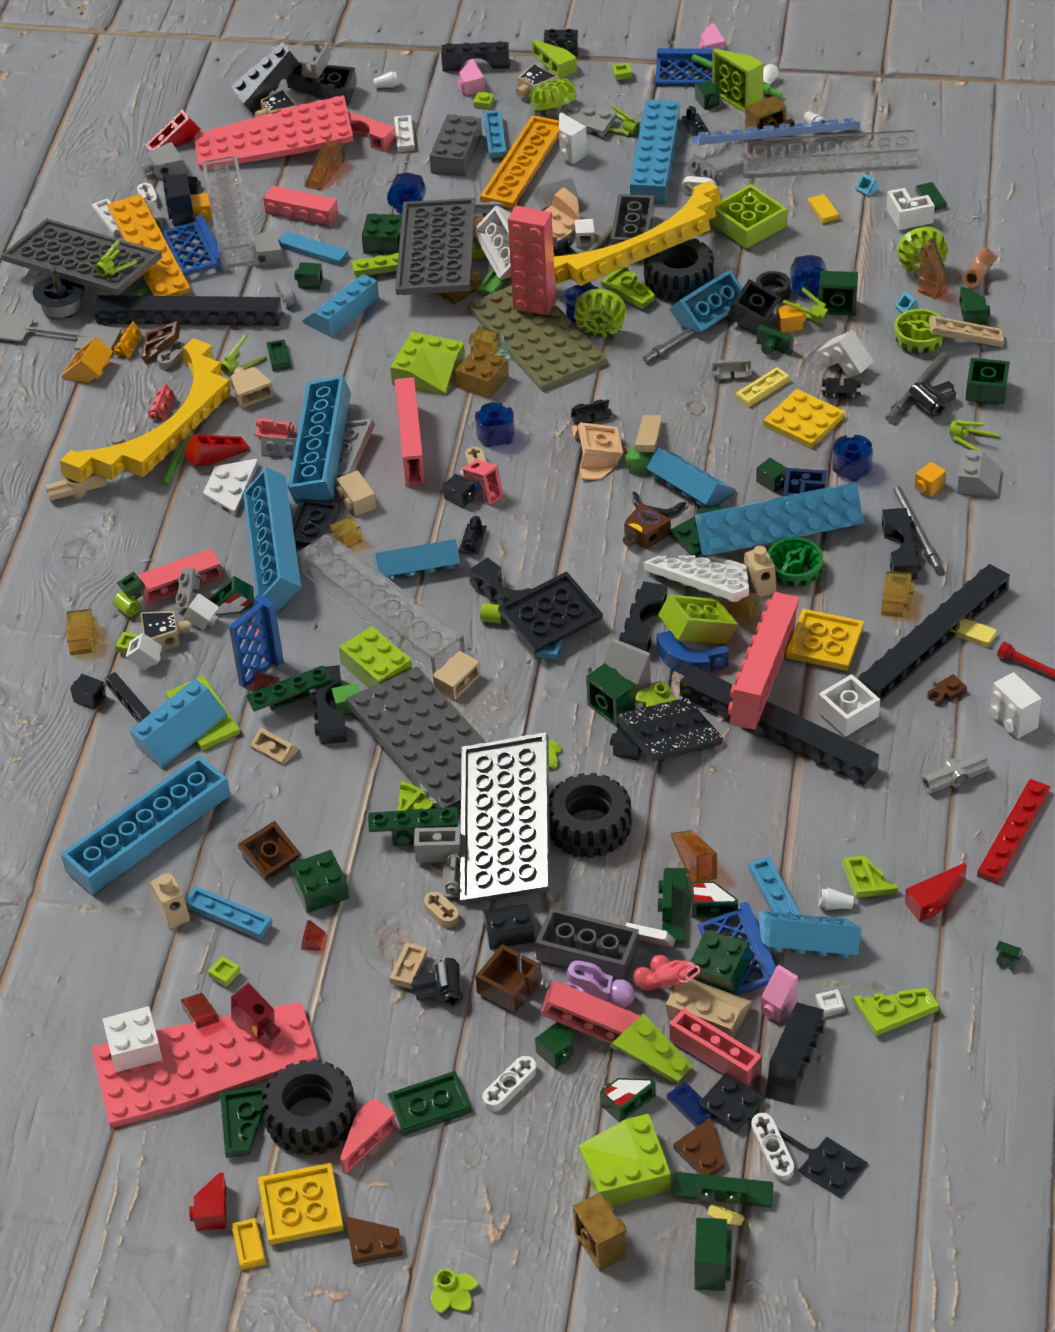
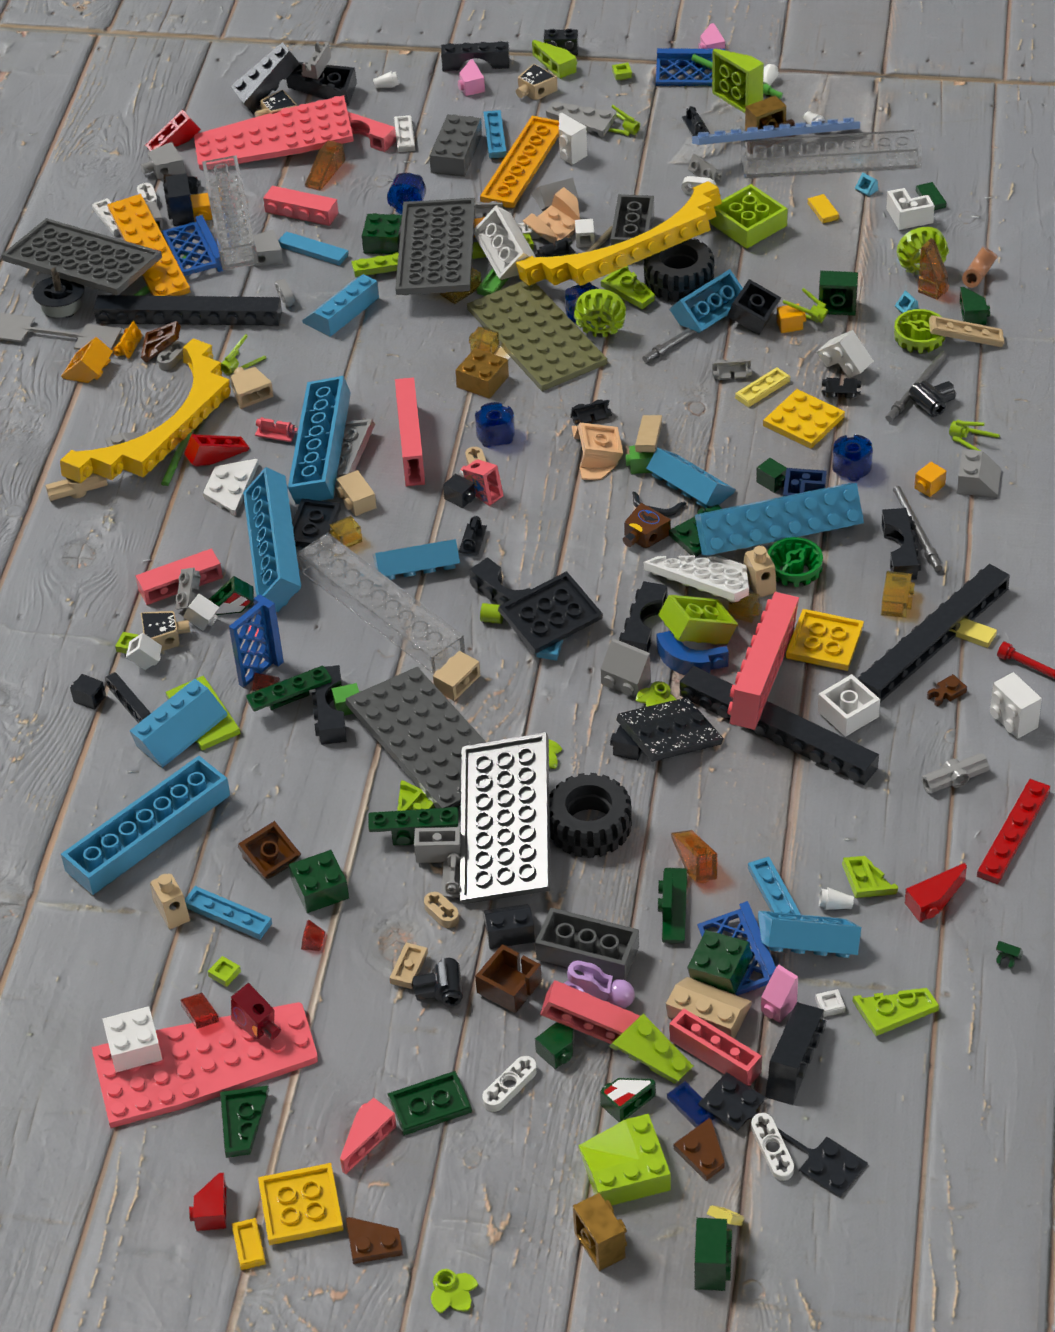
clear yellow brick [67,609,99,655] -> none
lime plant [95,240,138,277] -> none
lime beam [113,591,141,617] -> none
dark green tile [117,571,146,600] -> none
coral hinge [148,383,176,422] -> none
tan slope [250,727,299,765] -> none
light grey hinge [261,436,297,457] -> none
black tyre [261,1059,357,1155] -> none
dark green tile [266,339,291,371] -> none
dark green brick [294,262,323,289] -> none
lime brick [339,626,412,688] -> none
lime slope [390,332,465,395] -> none
lime plate [473,92,495,109] -> none
clear light blue hand [496,331,509,357] -> none
coral brick [508,206,556,316] -> none
lime gear [529,78,577,110] -> none
dark green brick [586,663,636,728] -> none
white tile [625,923,675,948] -> none
dark azure brick [630,100,680,204] -> none
coral piece [633,955,700,991] -> none
dark green bracket [672,1172,774,1207] -> none
slope [691,881,738,918] -> none
dark green brick [695,80,720,109] -> none
black tyre [756,271,791,303] -> none
dark green tile [756,324,794,355] -> none
clear blue brick [790,255,827,299] -> none
dark green brick [965,358,1010,404] -> none

